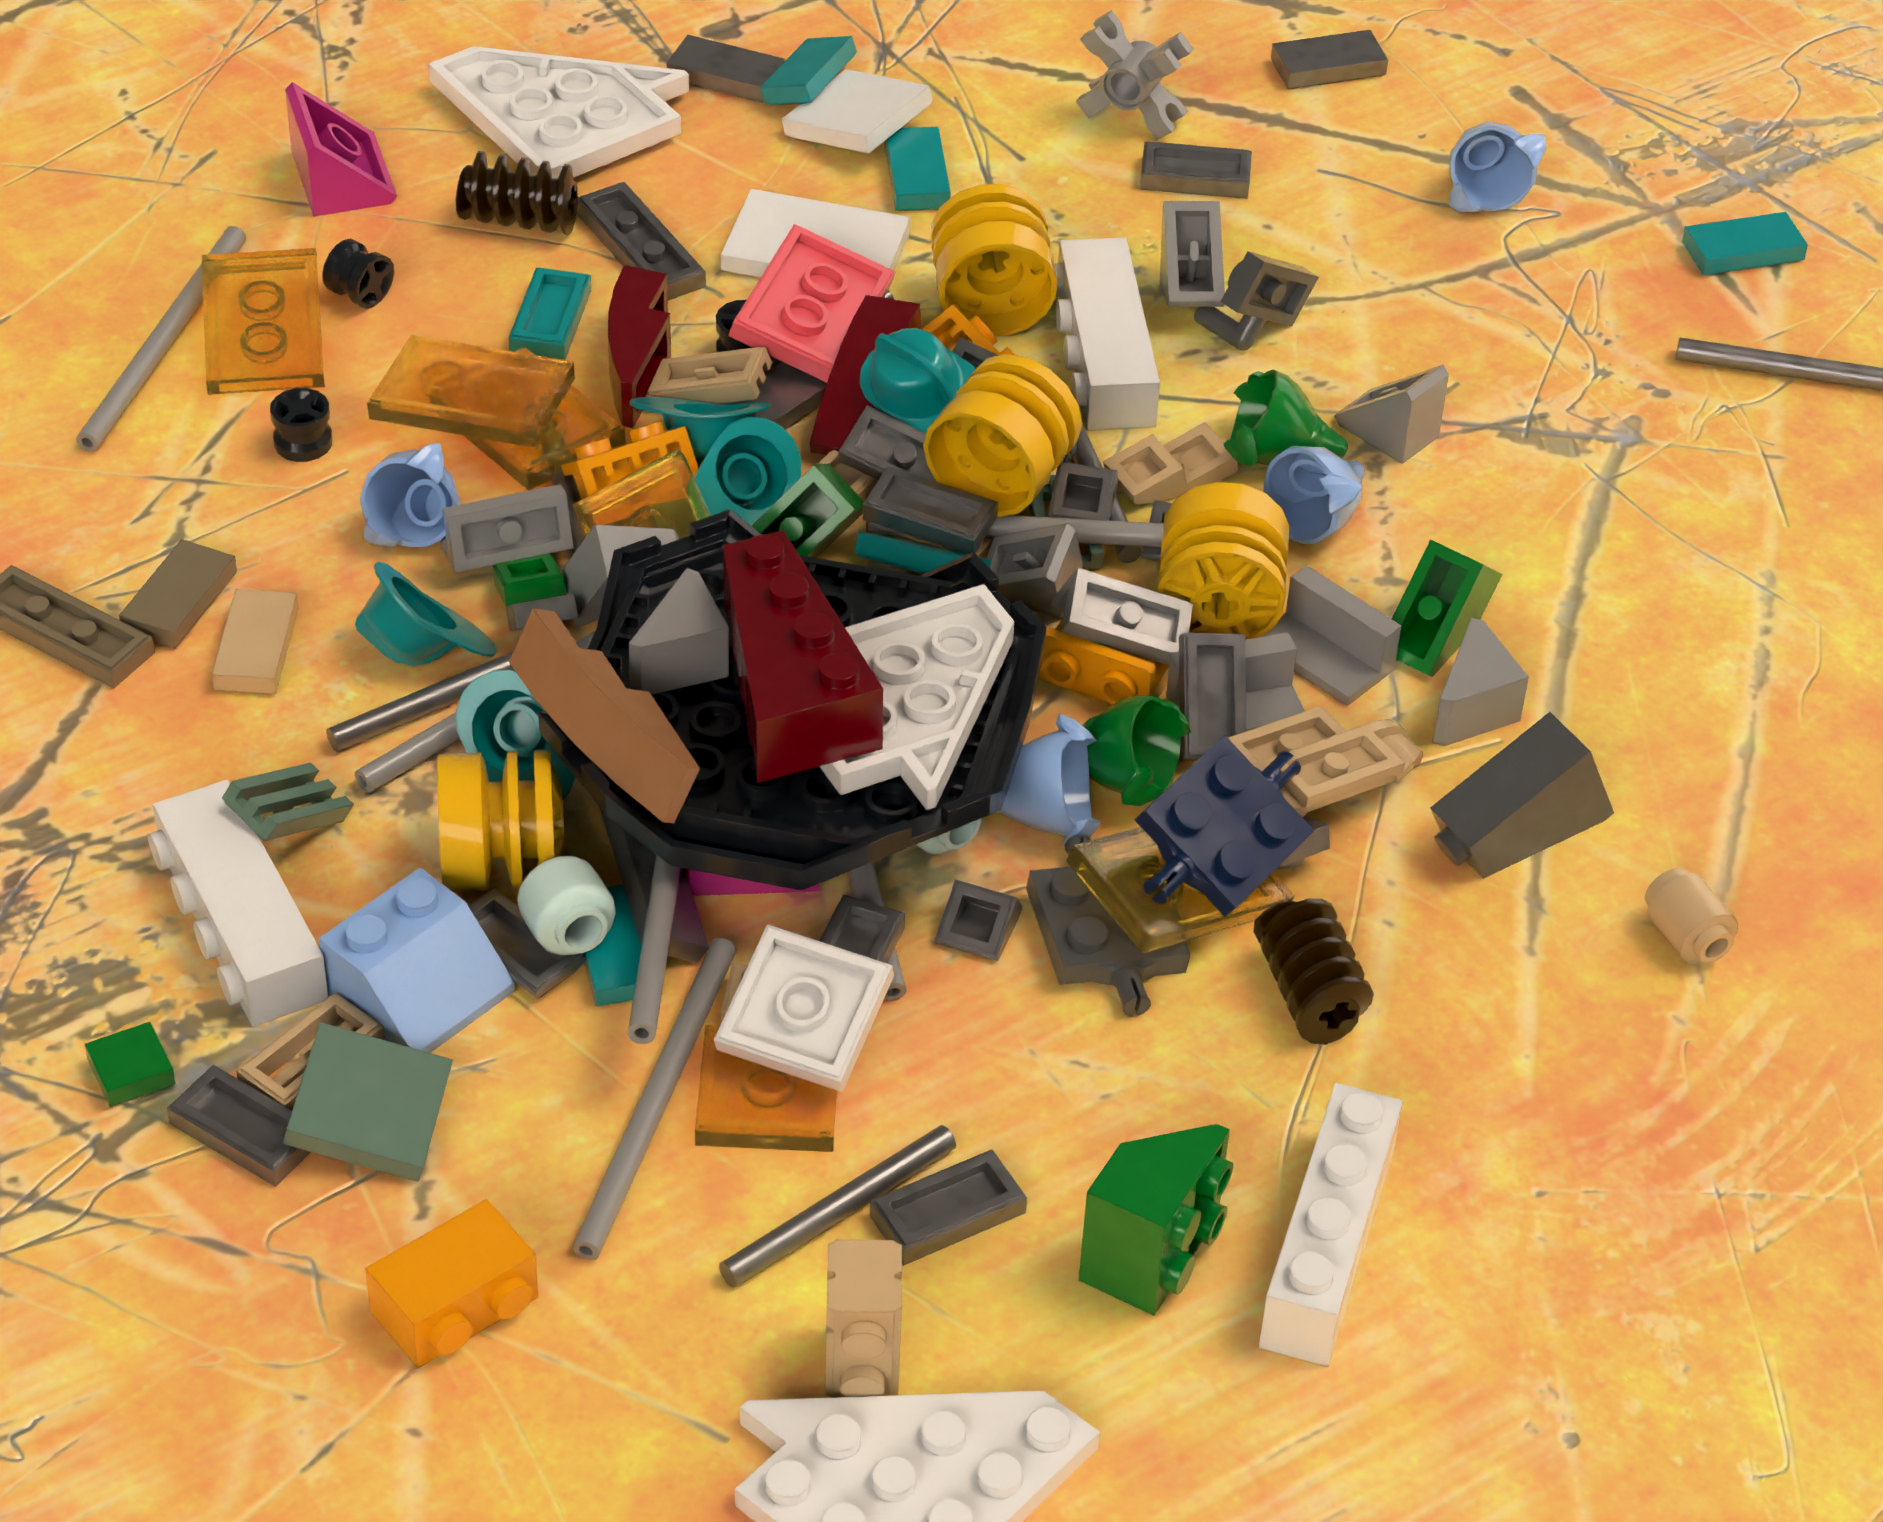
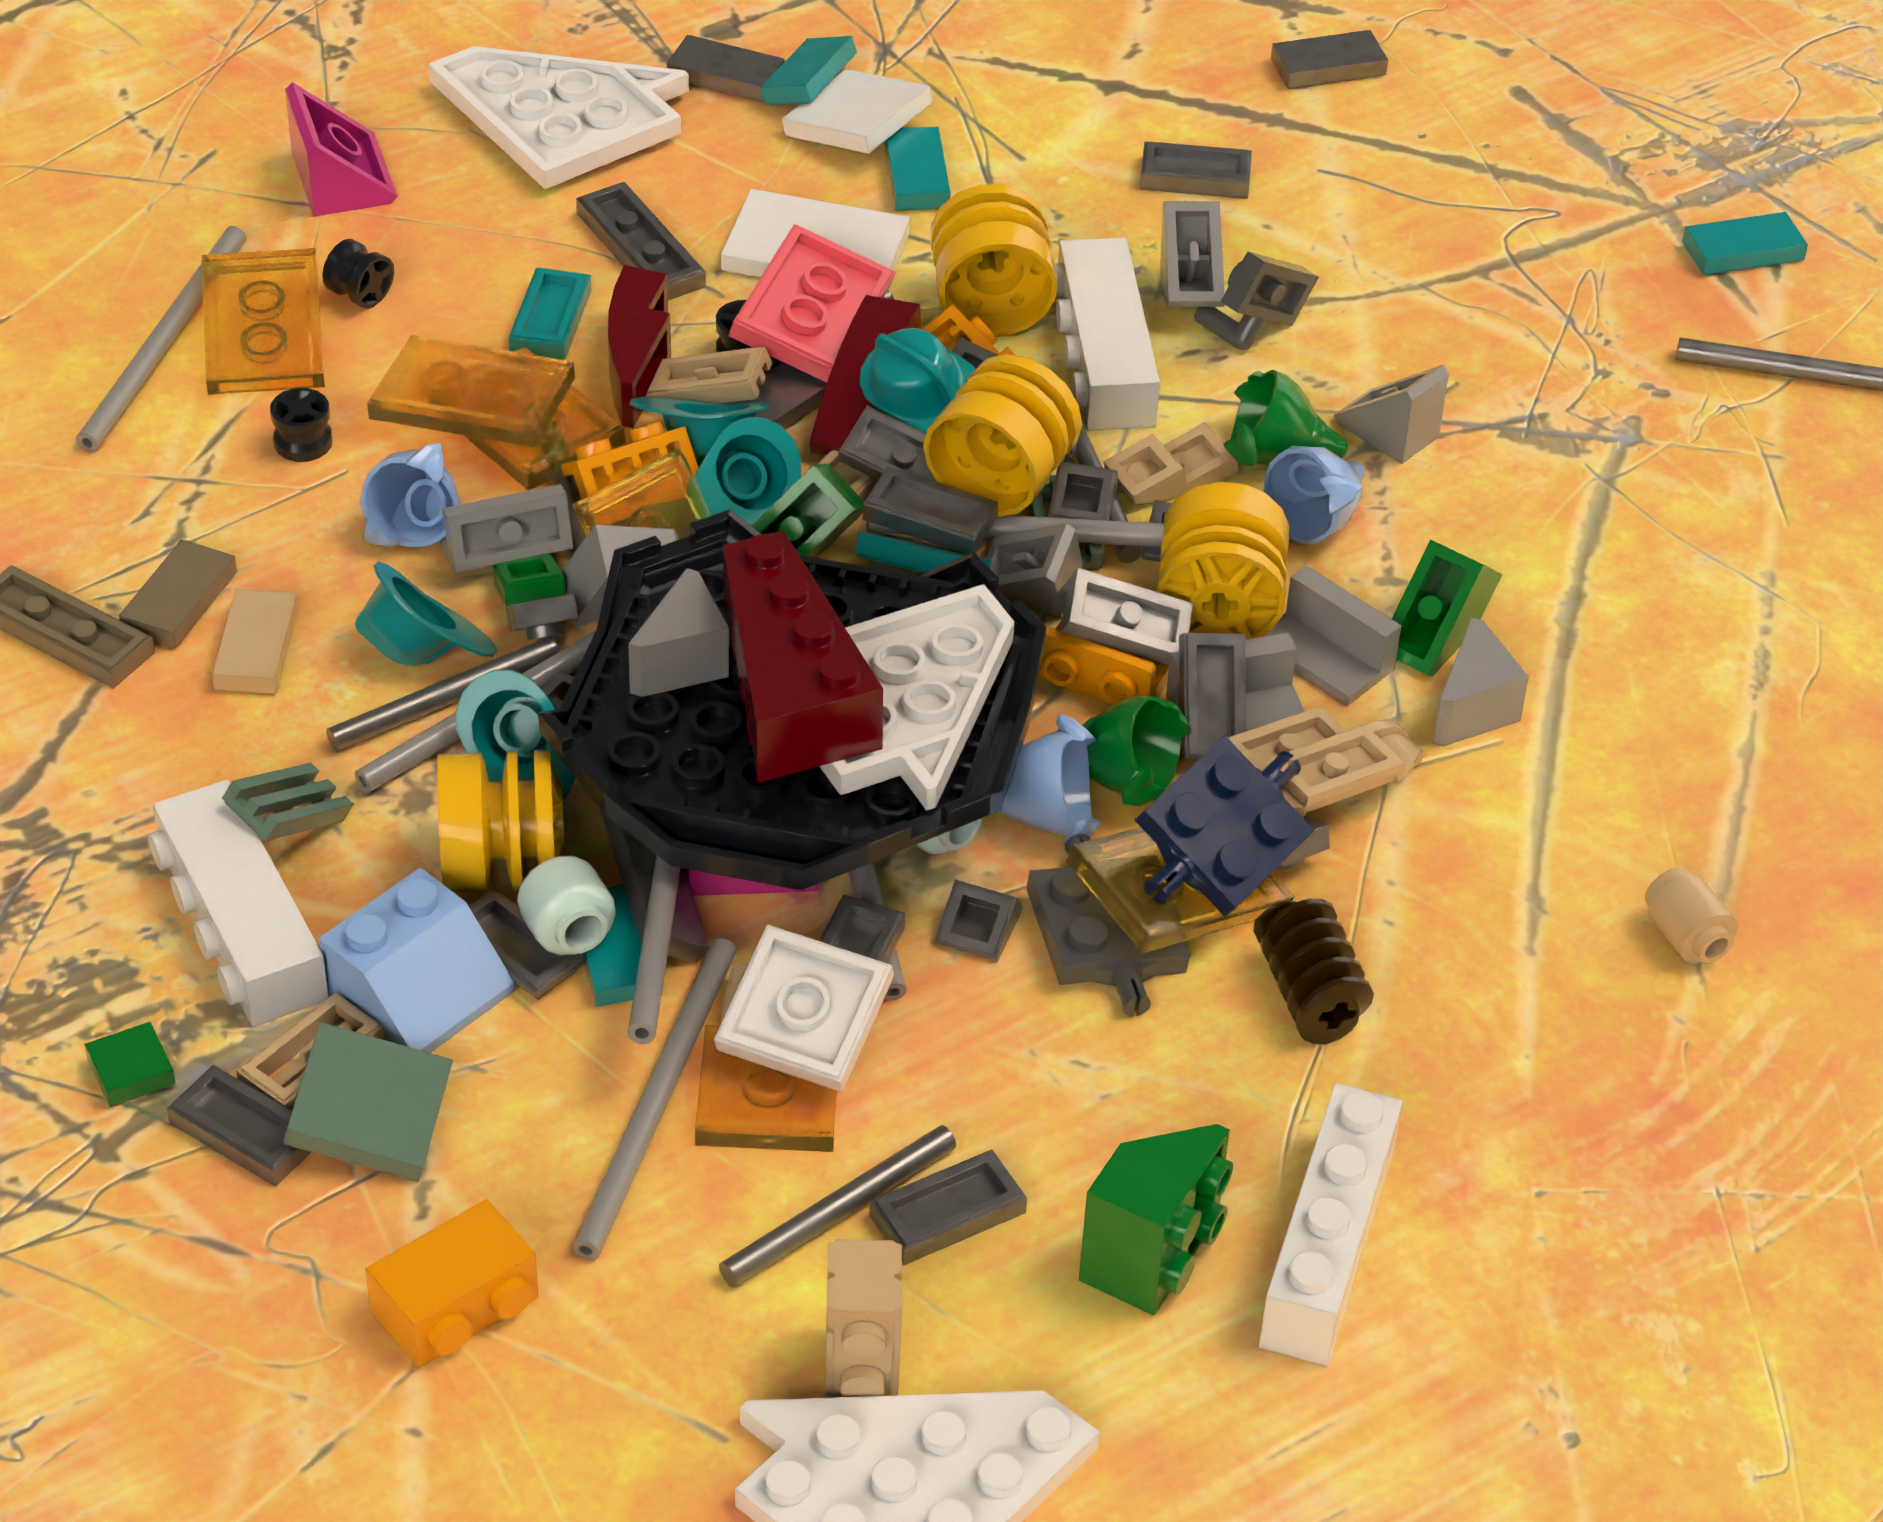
dark brown piece [455,151,578,236] -> none
medium nougat slope [509,608,700,823] -> none
light grey pin [1076,10,1193,140] -> none
dark grey slope [1430,712,1614,879] -> none
light blue hat [1448,121,1546,213] -> none

